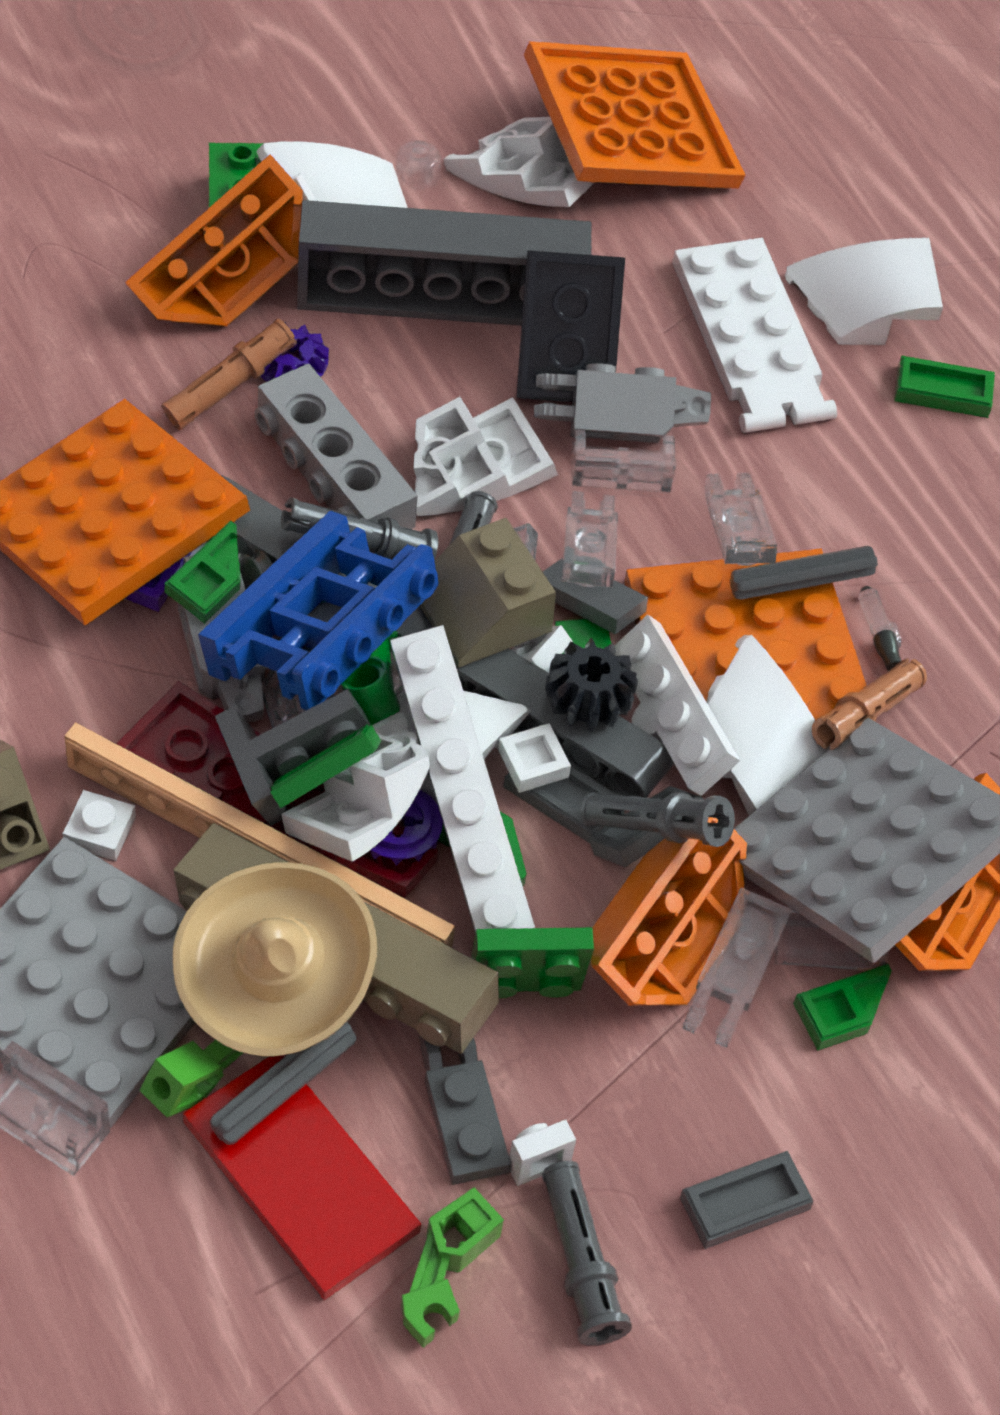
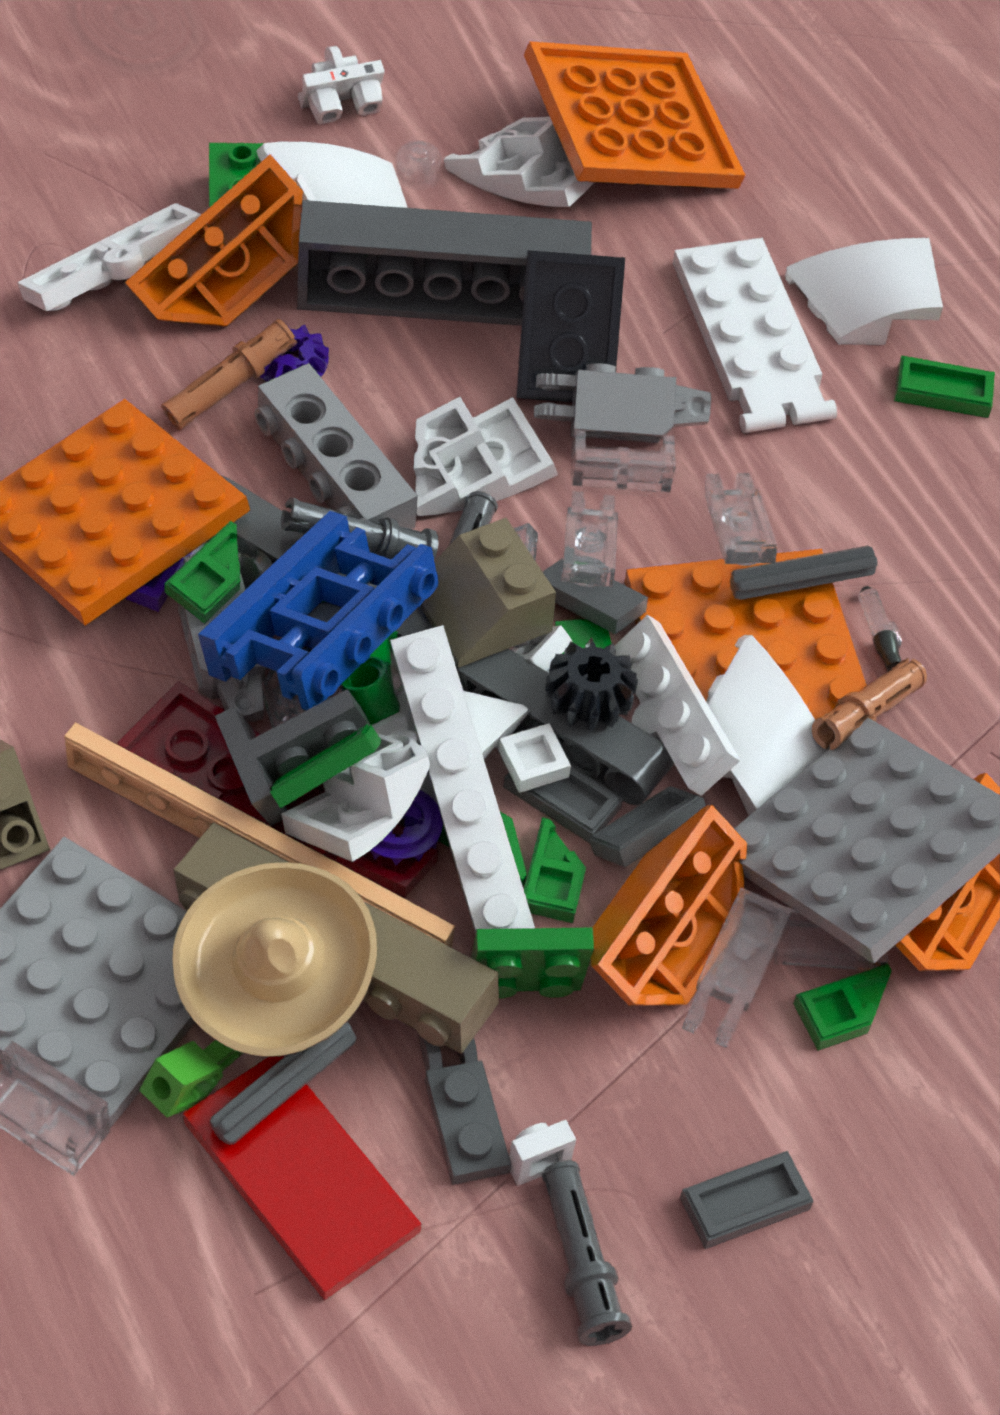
white plate [63,790,136,861] -> none
bright green piece [401,1187,504,1348] -> none
dark grey pin [580,792,735,847] -> none
none -> white hinge [17,203,201,312]
none -> white hips [298,46,385,124]
none -> green tile [524,817,586,923]

